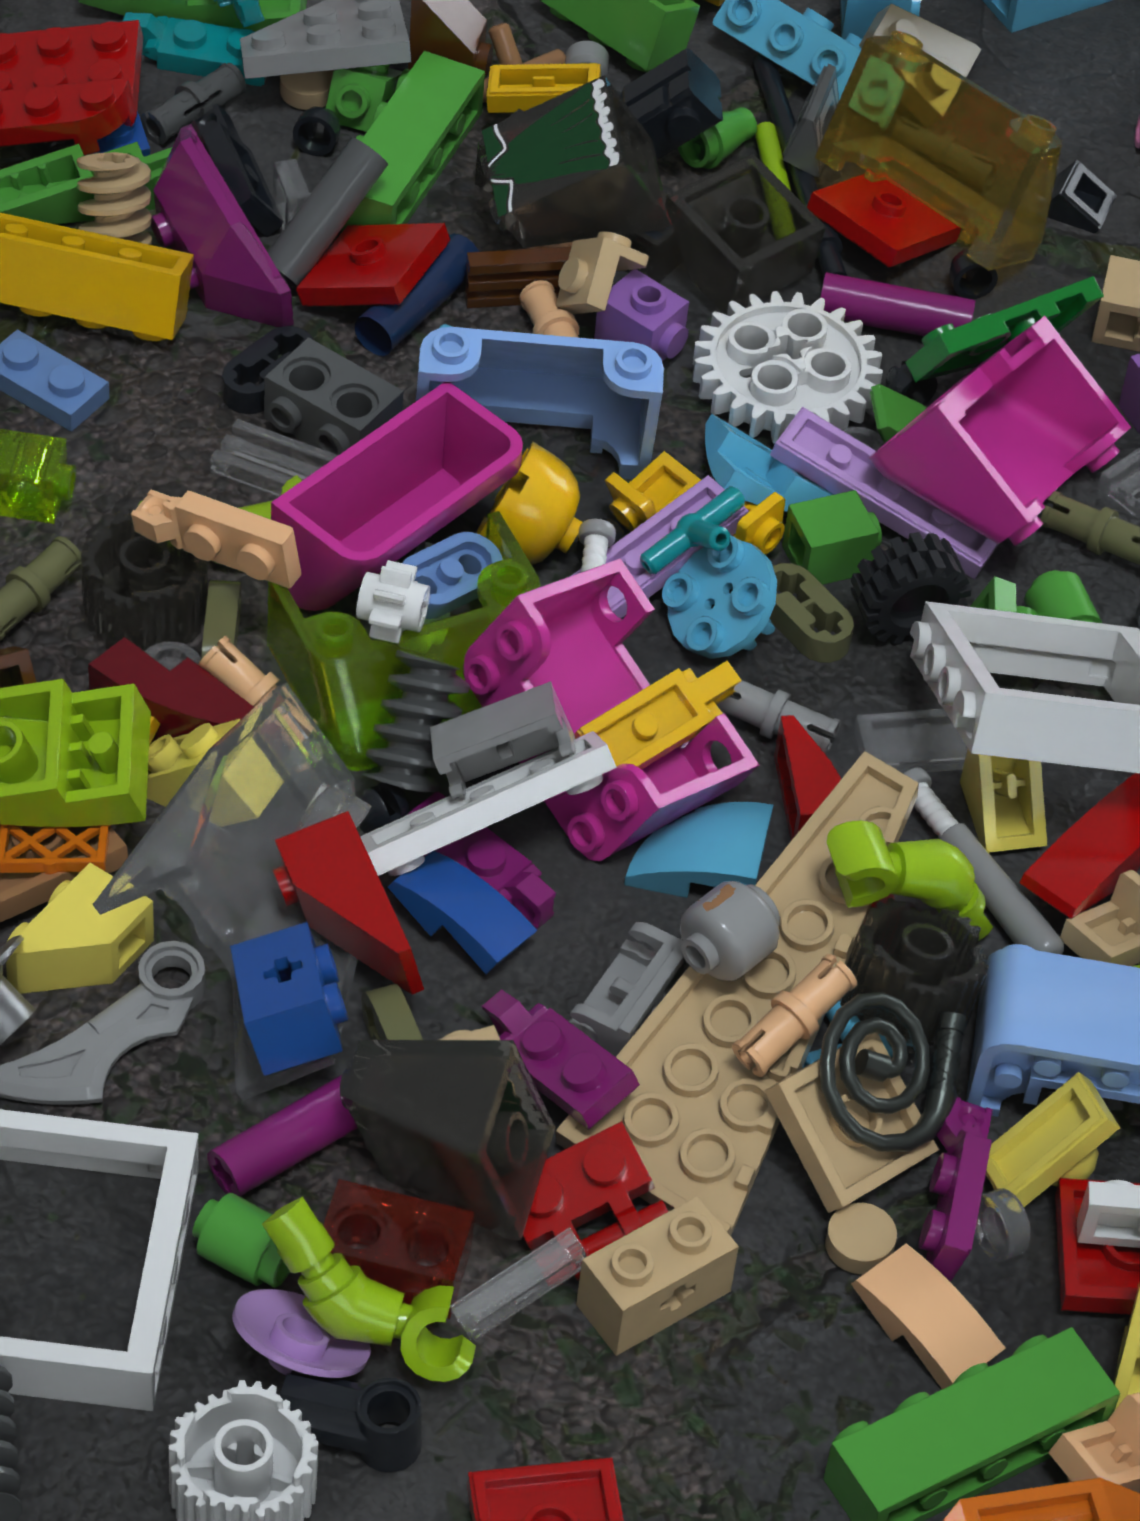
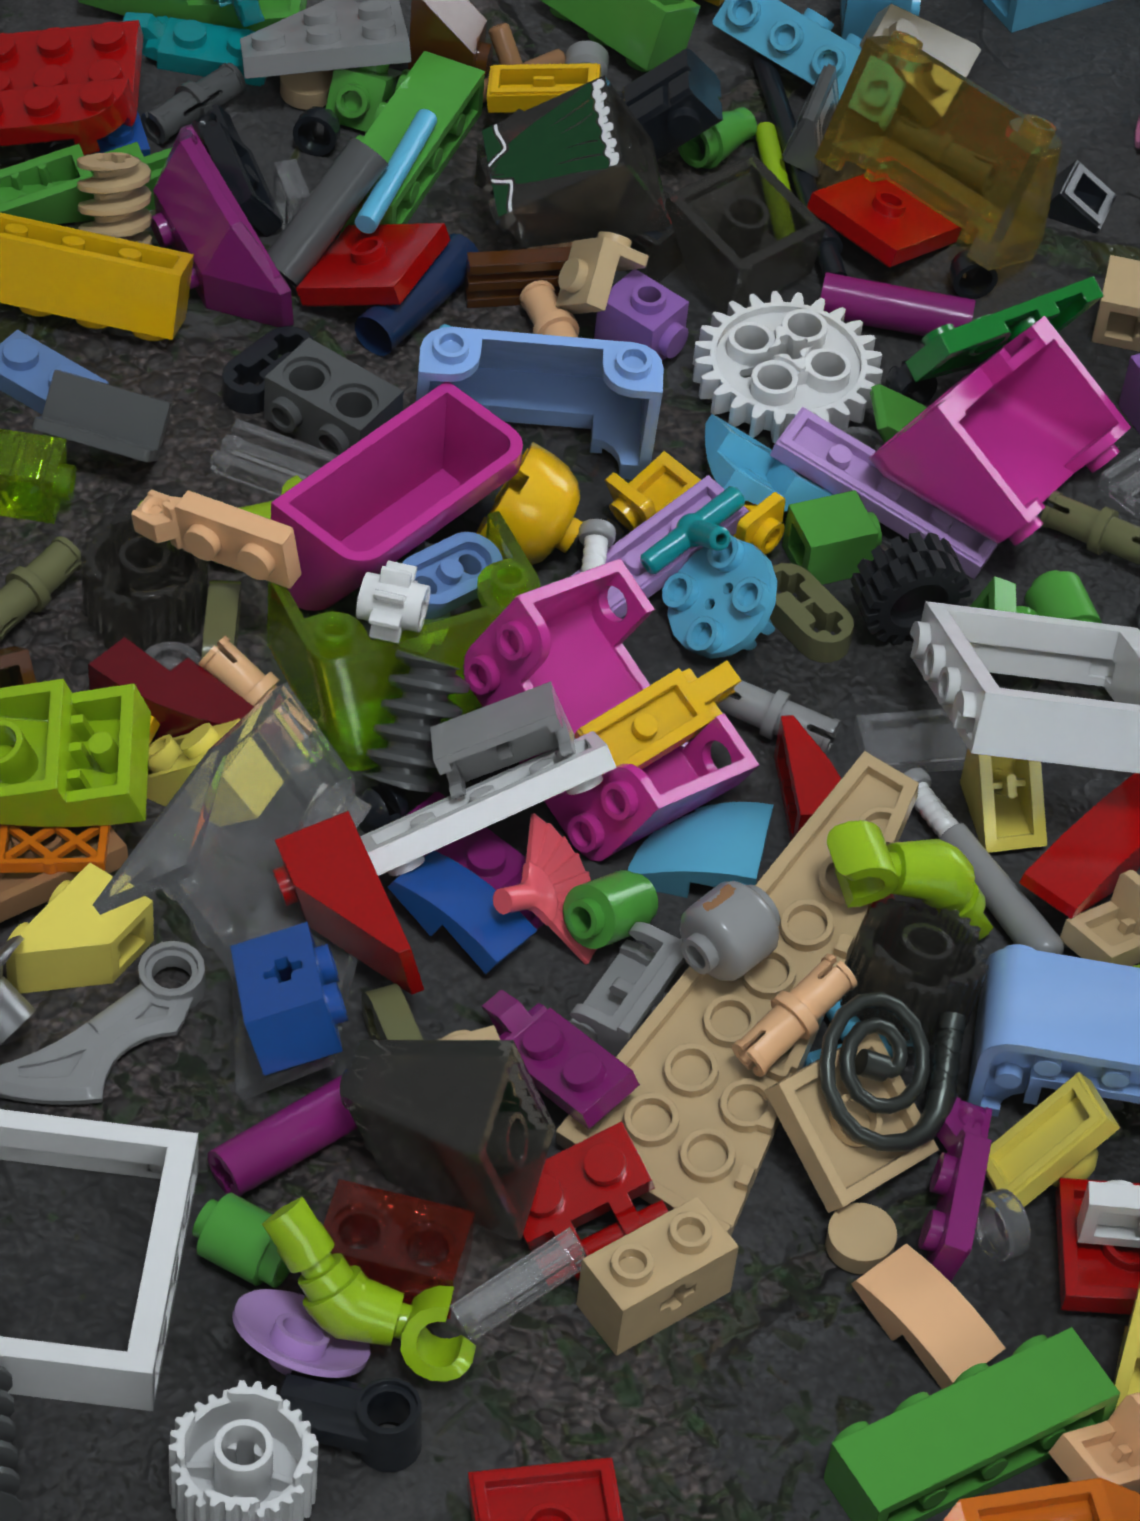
none -> dark grey panel [32,370,173,462]
none -> medium azure bar [355,109,437,234]
none -> coral hand [493,813,597,965]
none -> bright green brick [563,870,658,949]

